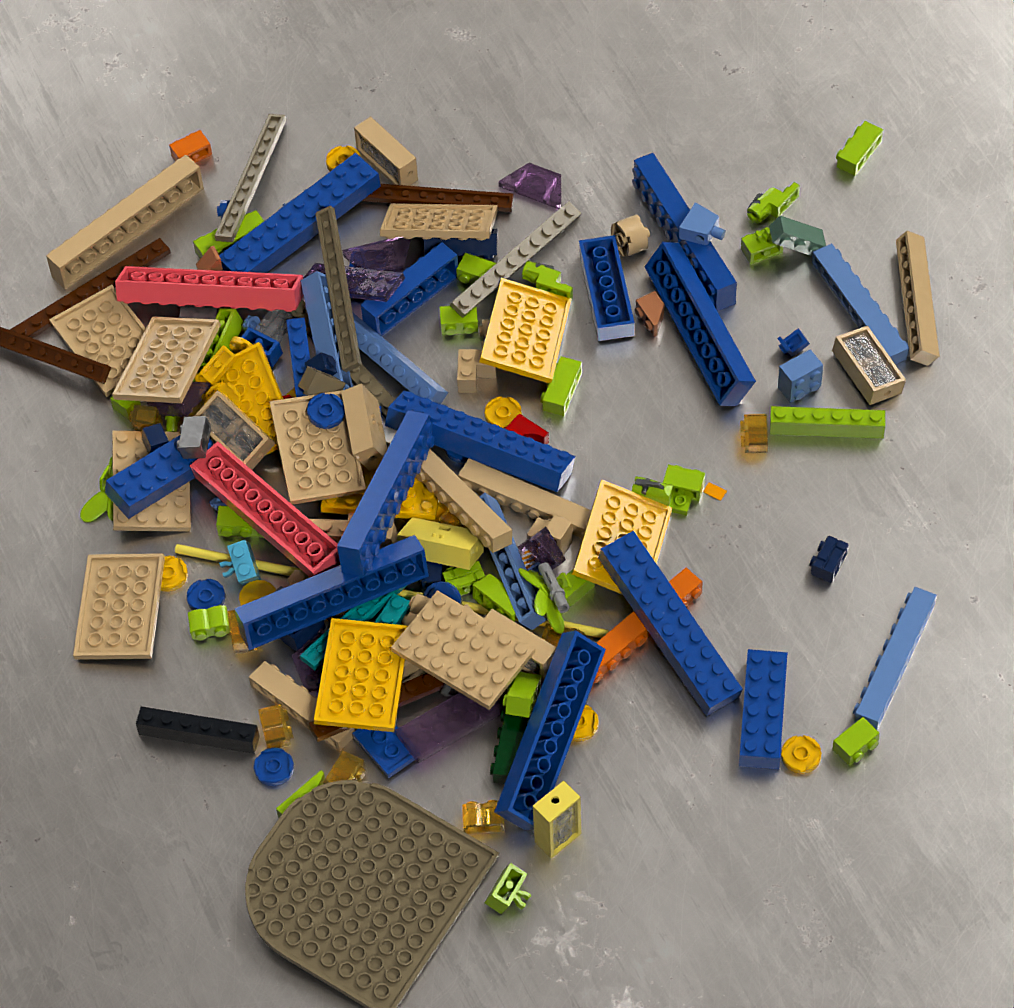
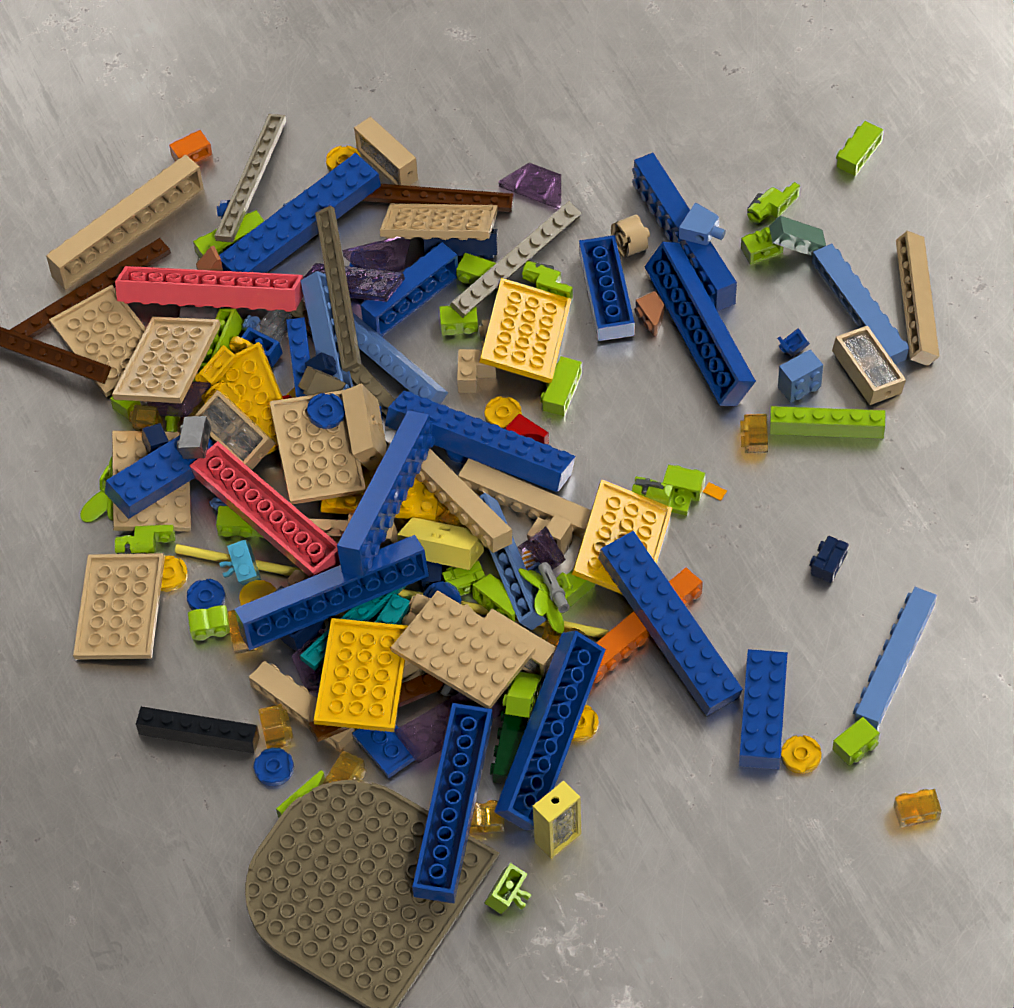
none -> lime plate [115,525,176,554]
none -> blue brick [413,703,493,904]
none -> clear yellow brick [894,789,942,828]

